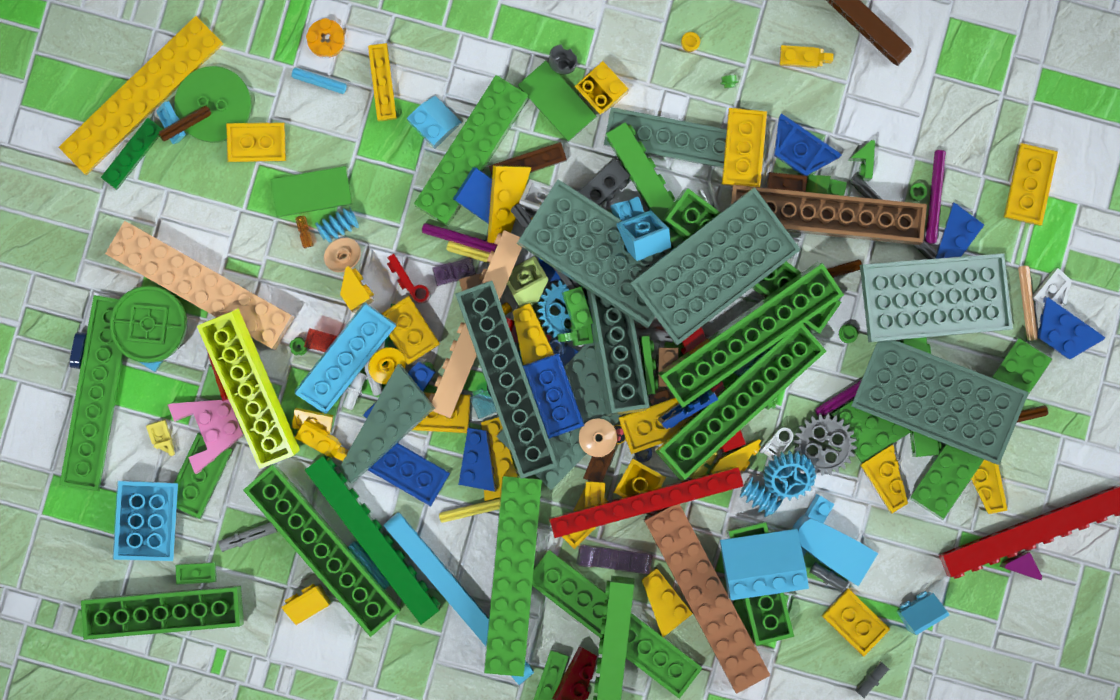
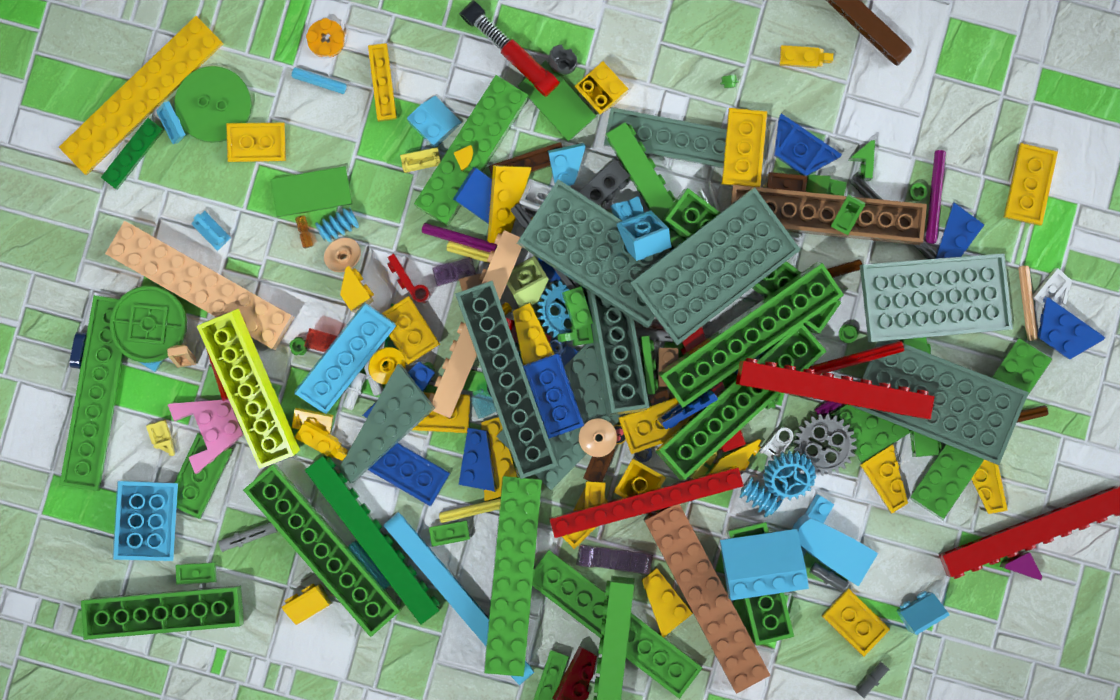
reddish brown axle [159,106,211,141] -> none
yellow tile [681,32,700,52] -> none
none -> light nougat piece [167,344,196,368]
none -> medium azure hinge [191,211,231,251]
none -> light yellow hinge [400,147,441,173]
none -> bright green plate [429,520,470,547]
none -> yellow tile [454,145,473,171]
none -> piece [459,0,560,97]
none -> medium azure wing [548,143,585,186]
none -> red brick [736,358,935,419]
none -> red axle [808,341,904,375]
none -> bright green slope [831,194,866,235]

